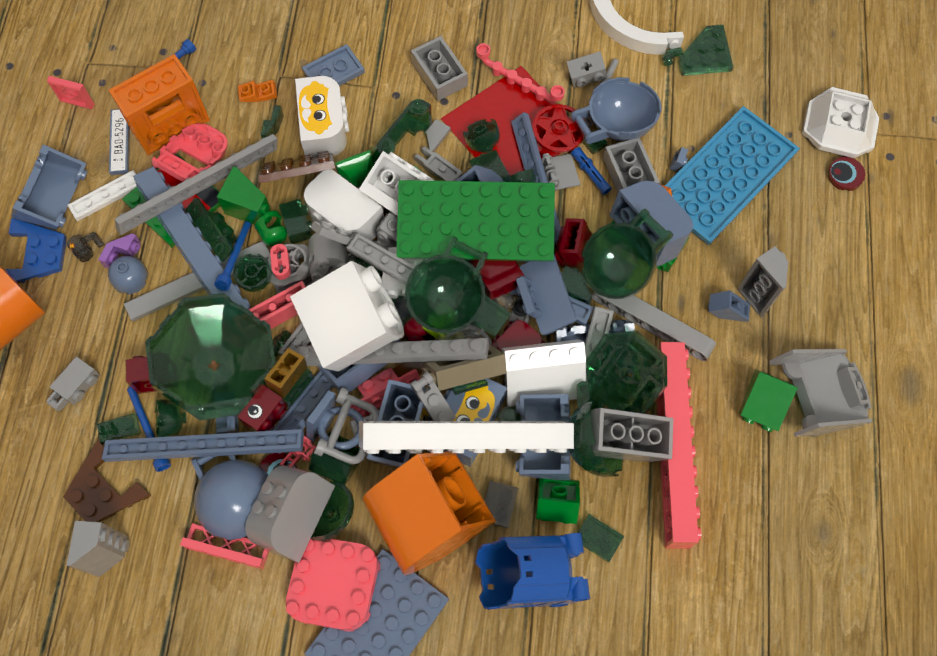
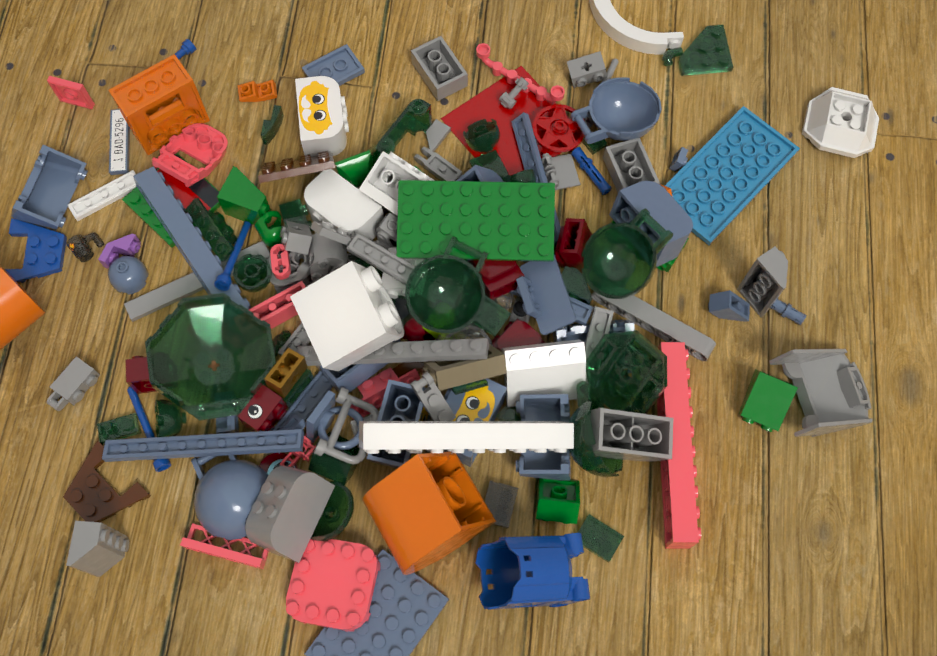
light grey plate [114,134,277,235] -> none
tile [828,157,866,191] -> none
none -> light grey brick [280,220,312,255]
none -> light grey bar [499,77,529,109]
none -> sand blue pin [770,298,807,325]

